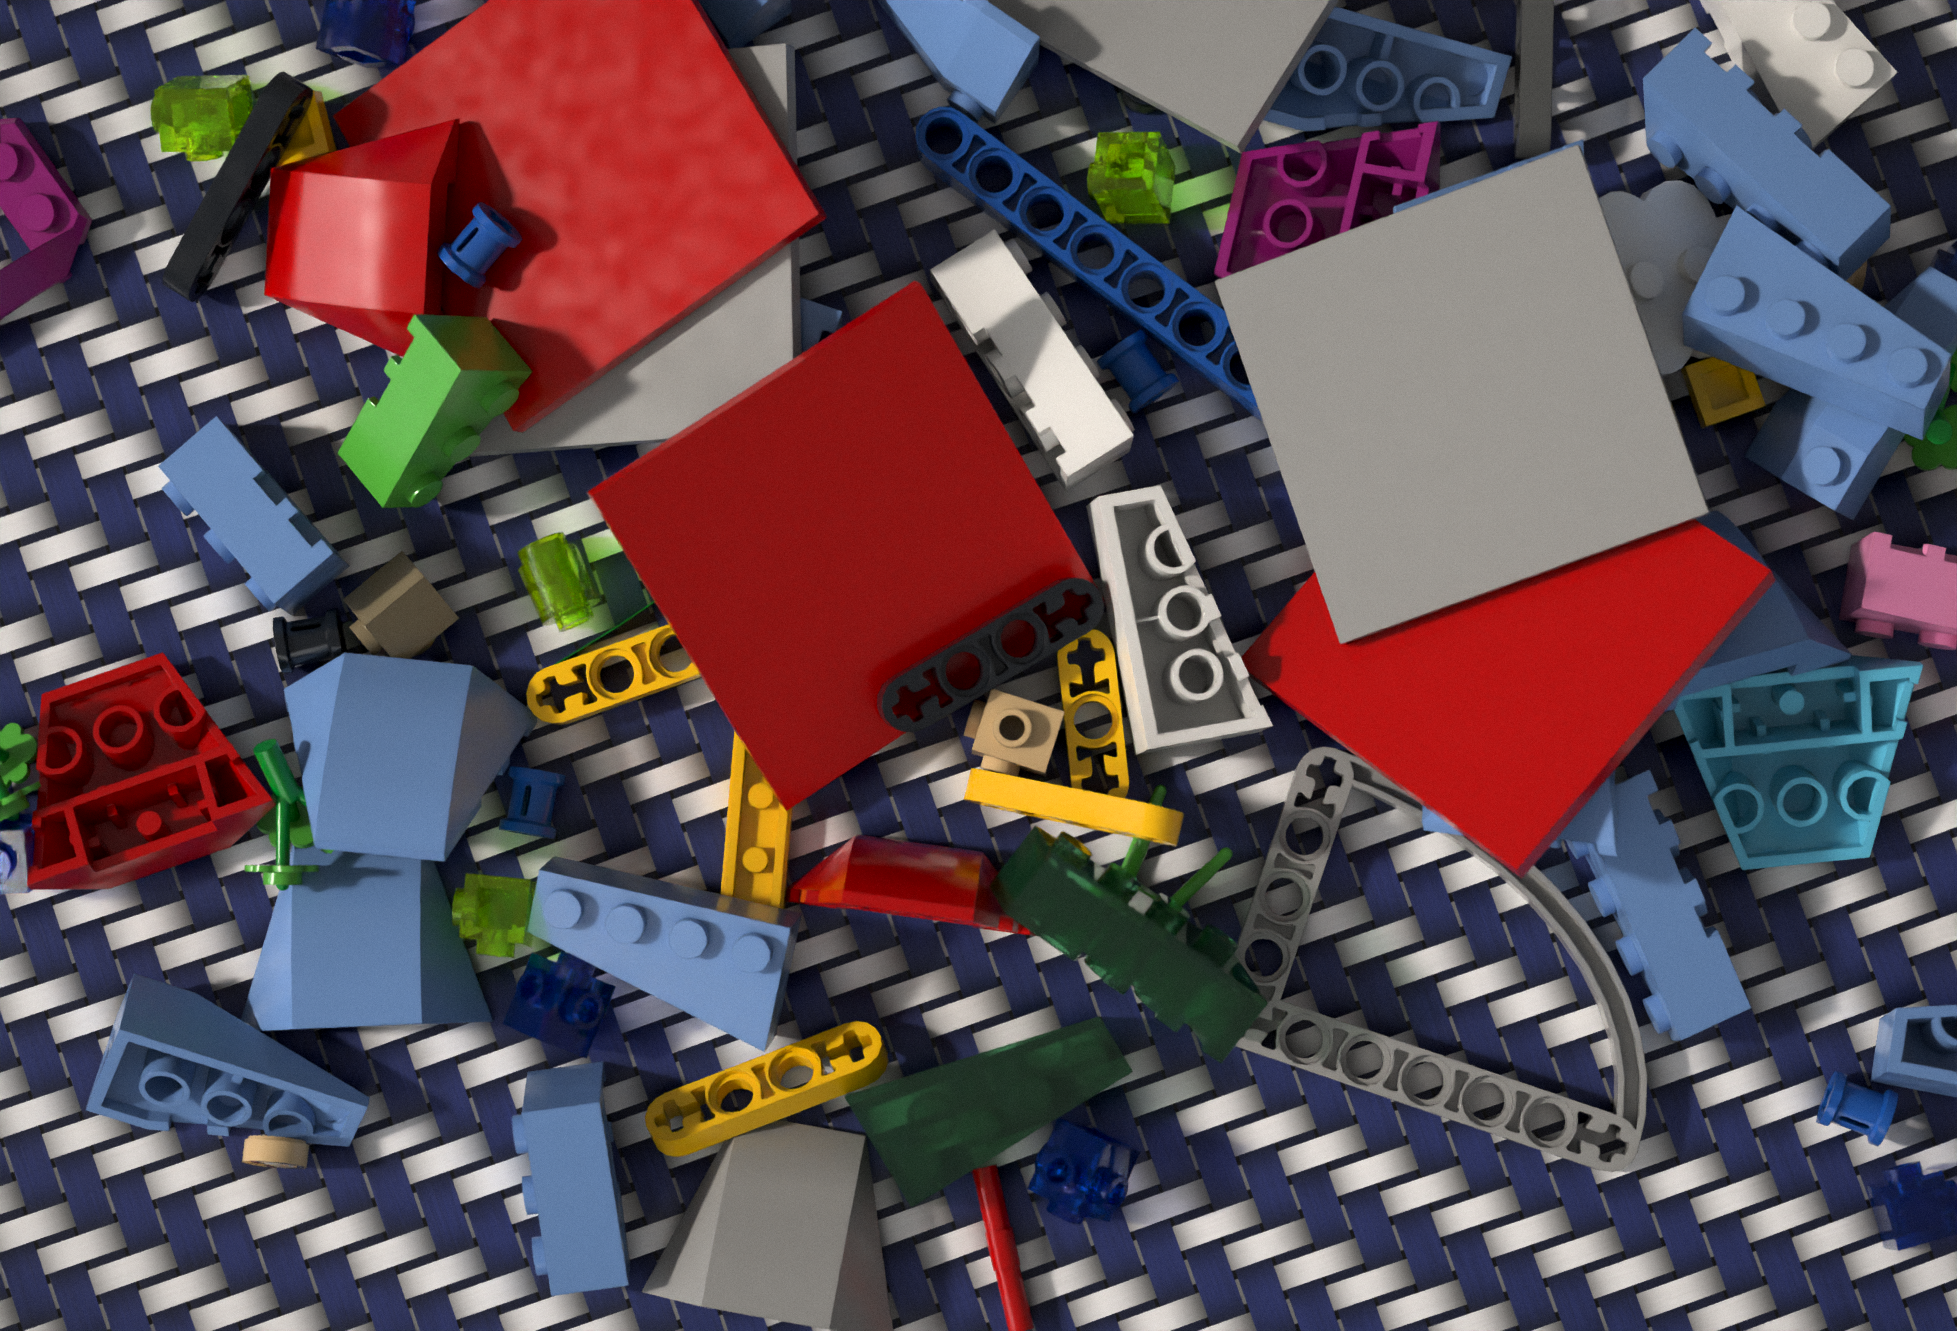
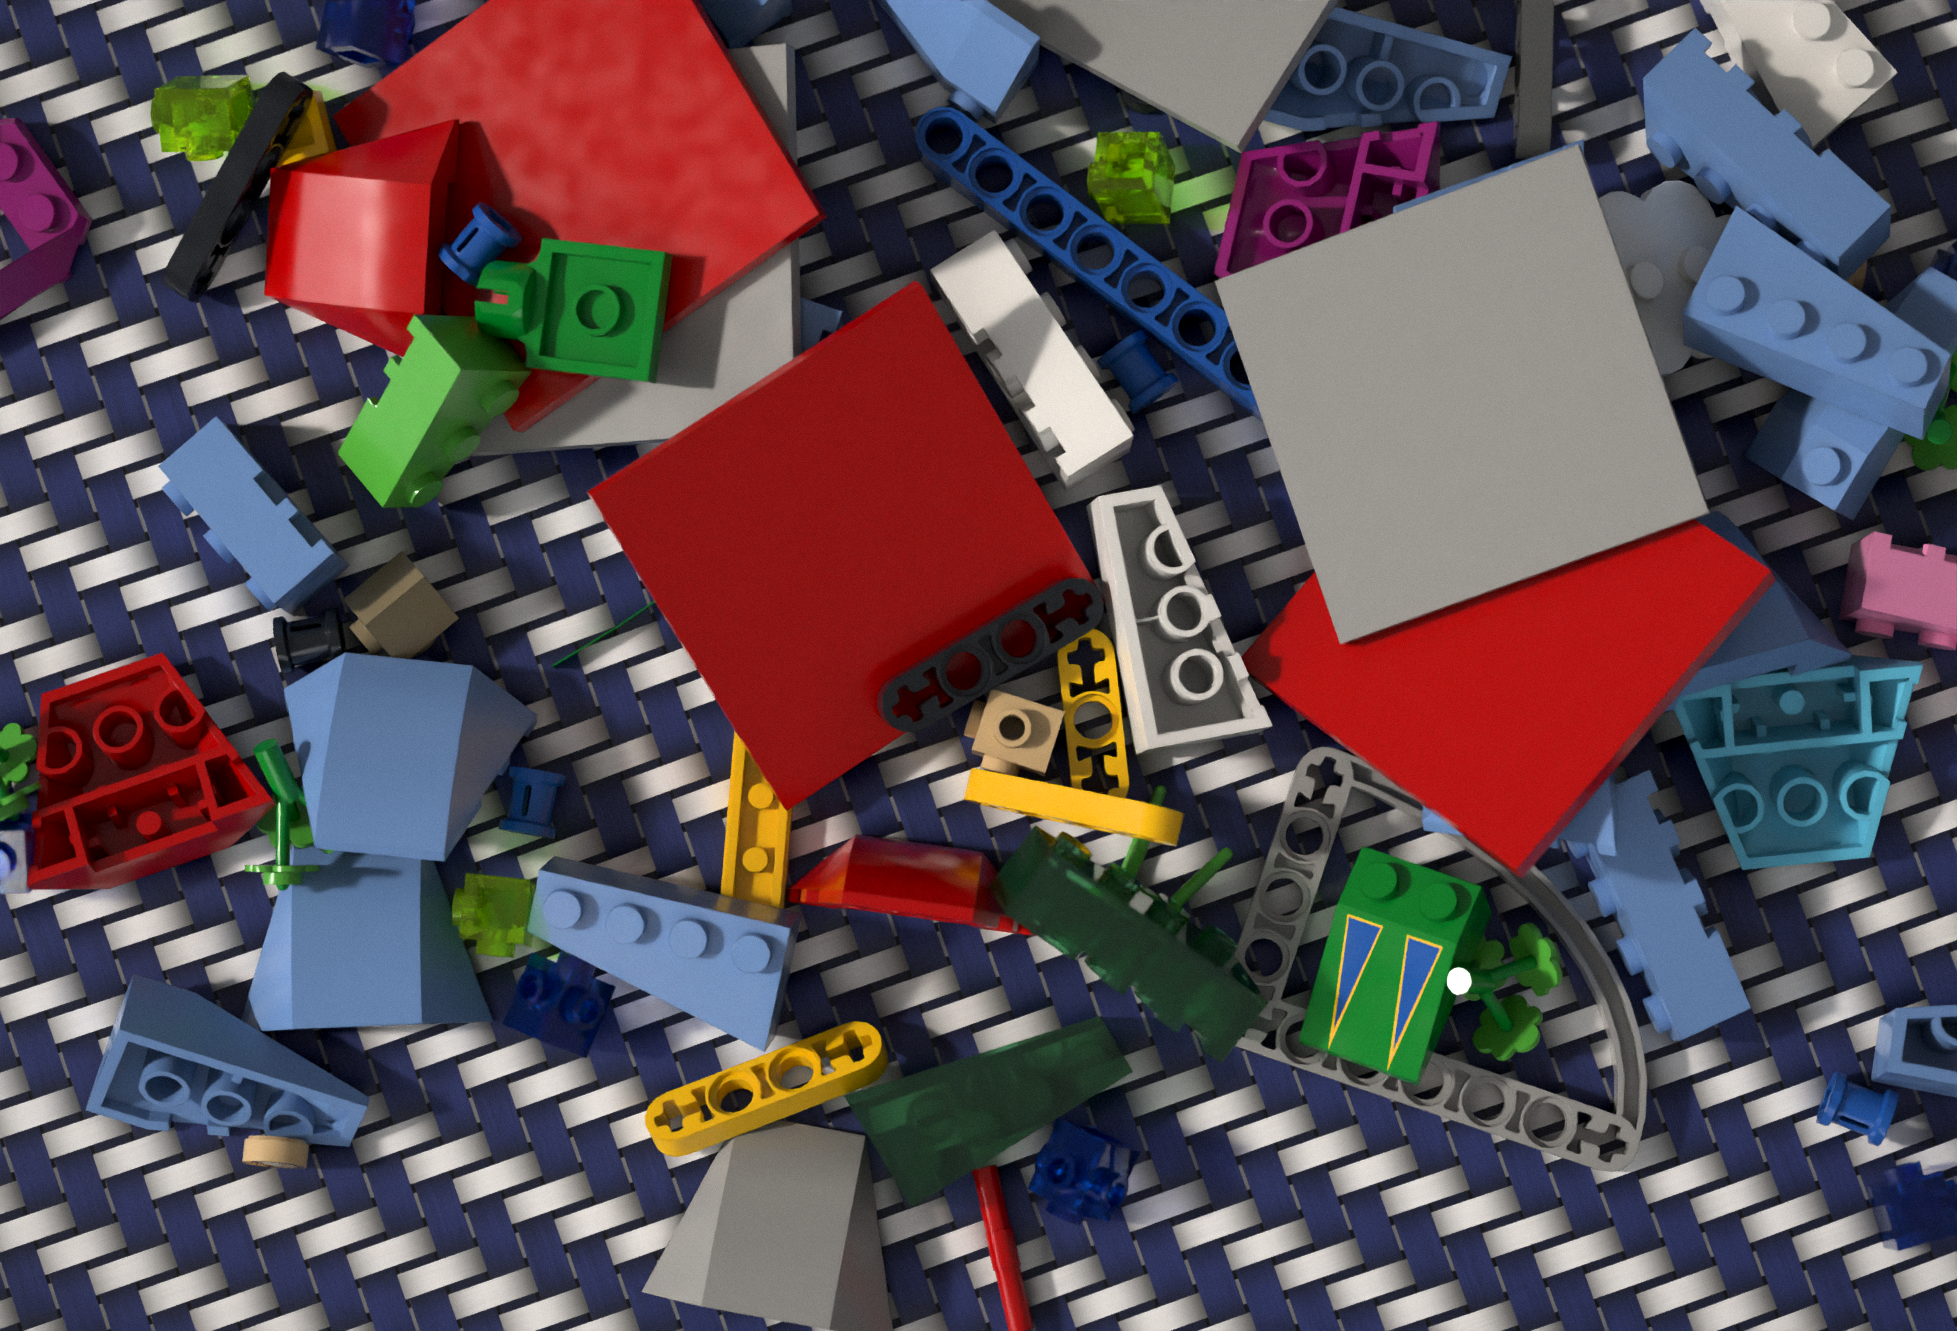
medium blue wedge [512,1061,630,1296] -> none
clear neon green brick [517,532,601,632] -> none
yellow beam [526,624,701,725] -> none
yellow plate [1680,357,1766,429] -> none
none -> green plate [475,238,673,384]
none -> green slope [1299,846,1492,1086]
none -> bright green plant [1447,923,1562,1061]

